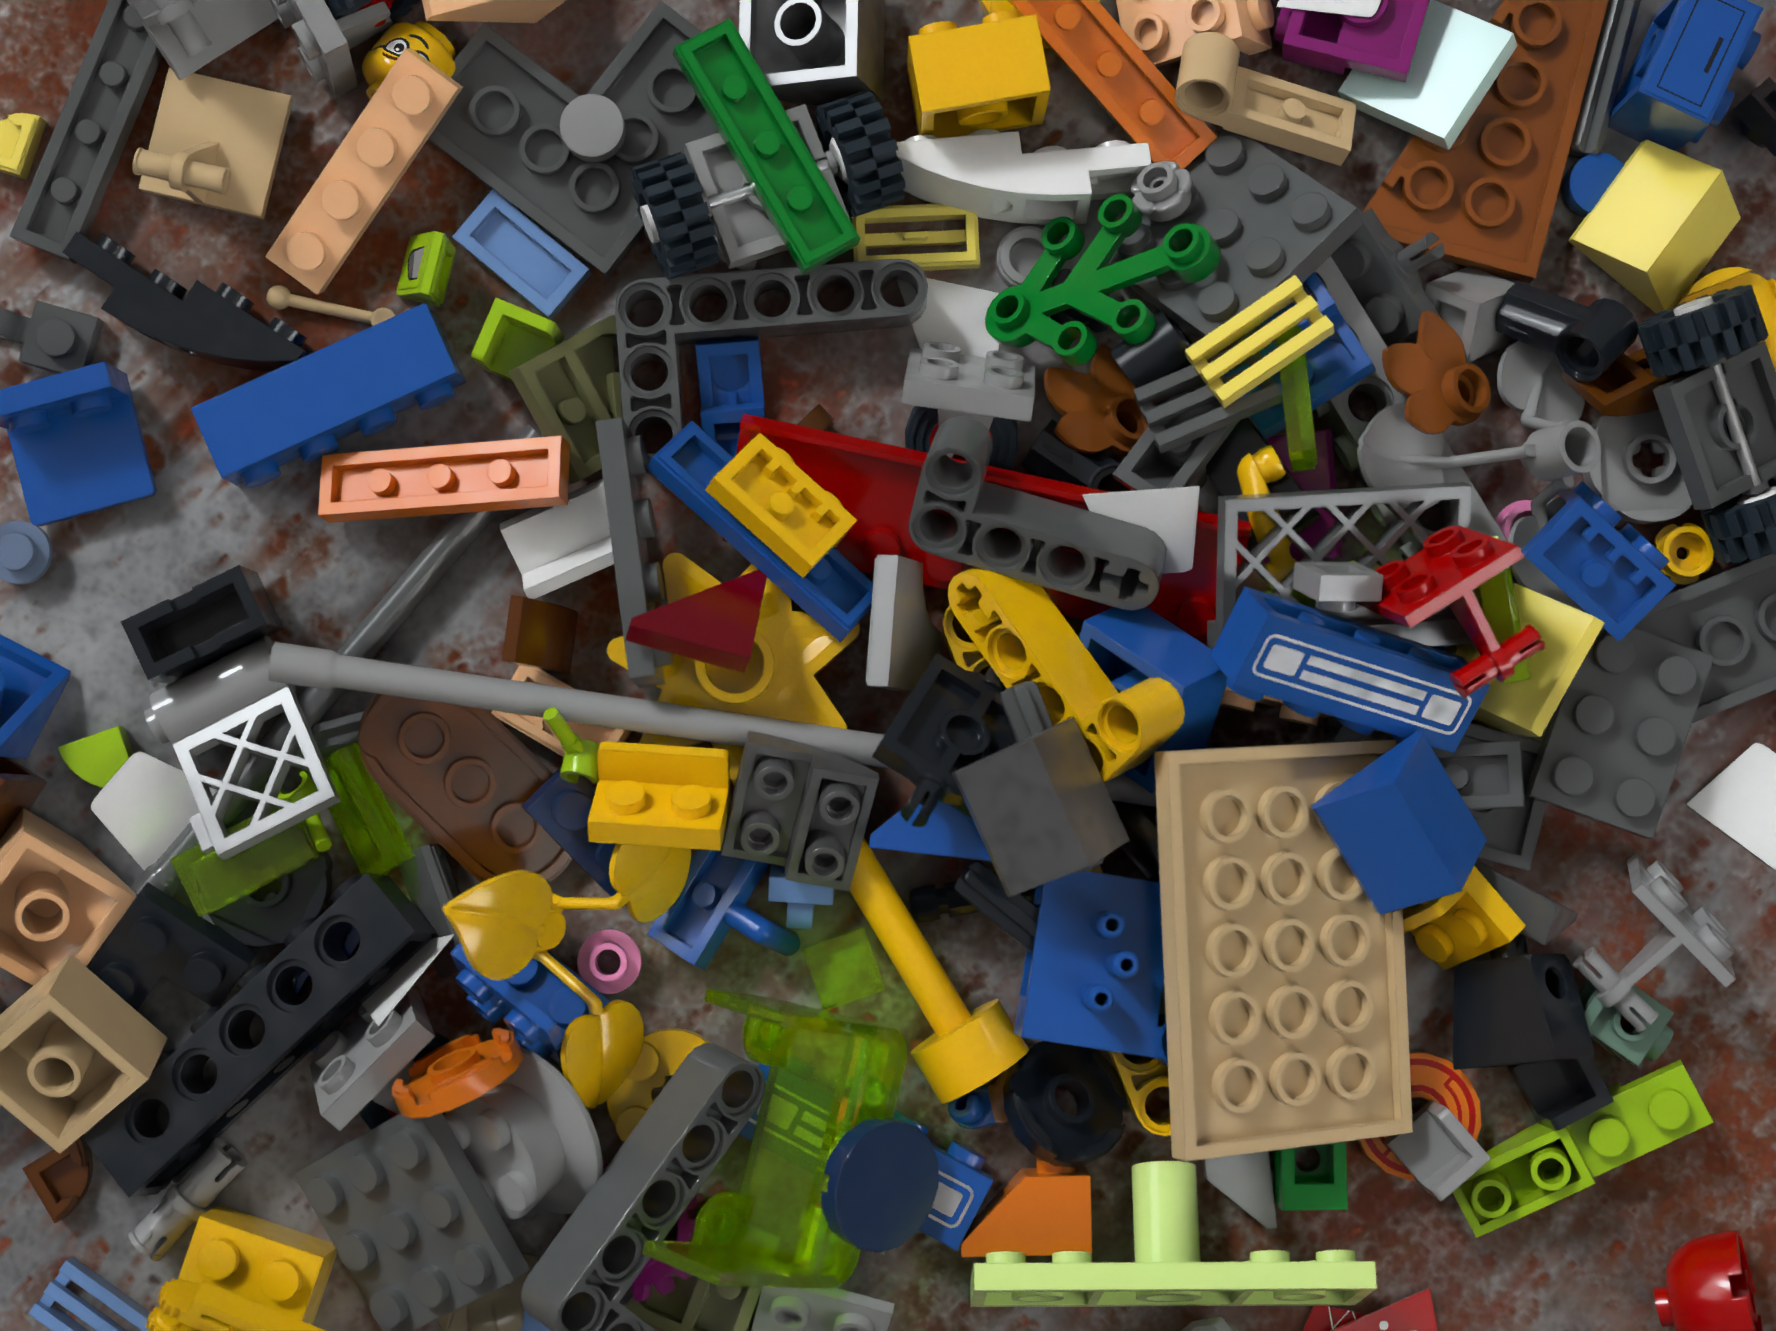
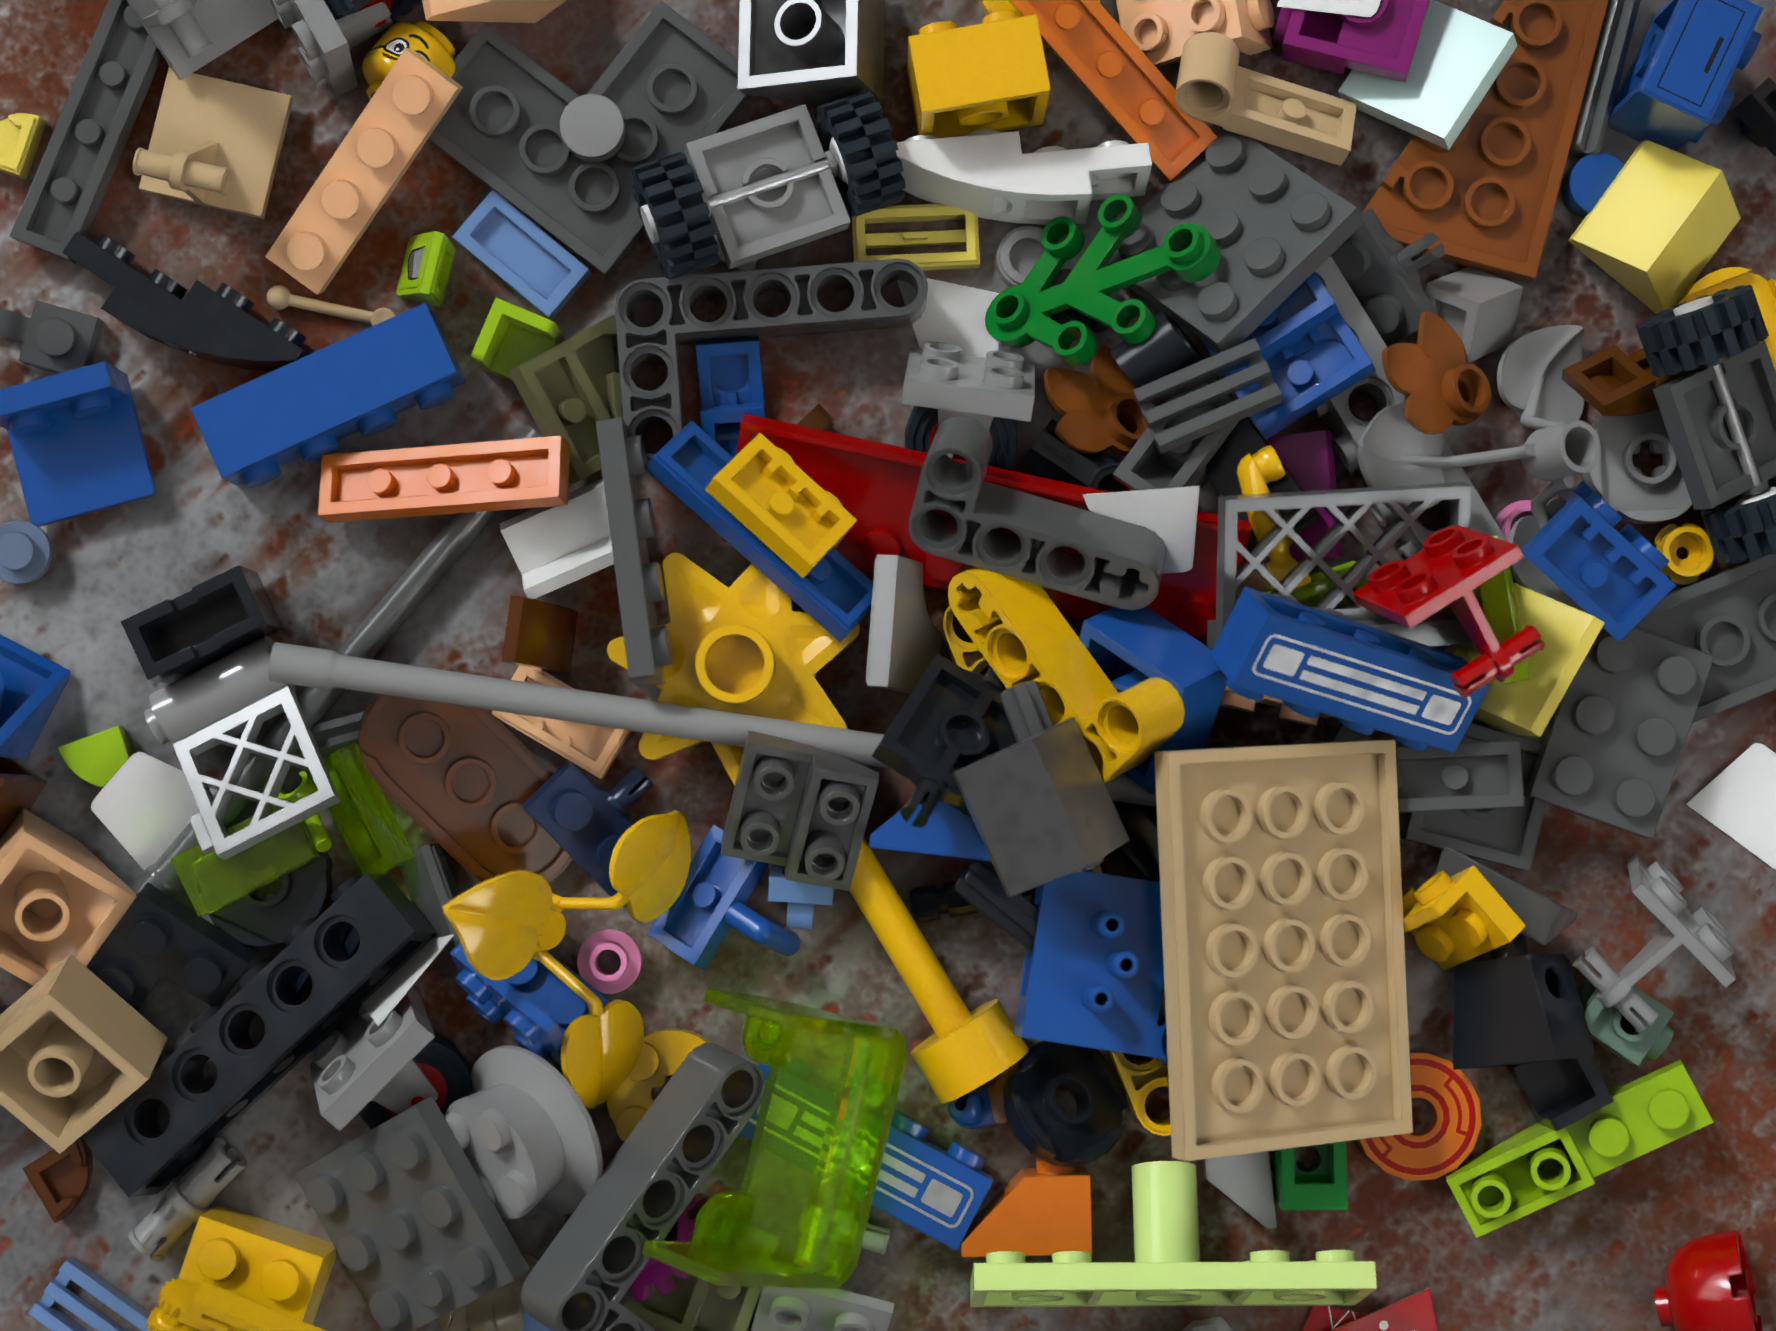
orange tile [392,1028,523,1119] -> none
lime hand [543,707,599,784] -> none
yellow bracket [587,741,730,851] -> none
dark red tile [625,569,767,674] -> none
green tile [673,18,861,275] -> none
clear neon green panel [802,925,886,1011] -> none
dark blue tile [821,1118,938,1253] -> none
light grey plate [1131,161,1192,222] -> none
light yellow tile [1185,275,1334,408] -> none
clear neon green tile [1276,324,1318,472] -> none
light grey plate [1293,562,1383,612] -> none
blue slope [1311,731,1487,915] -> none
light grey panel [1383,1100,1491,1201] -> none
black piece [1496,281,1638,382] -> none

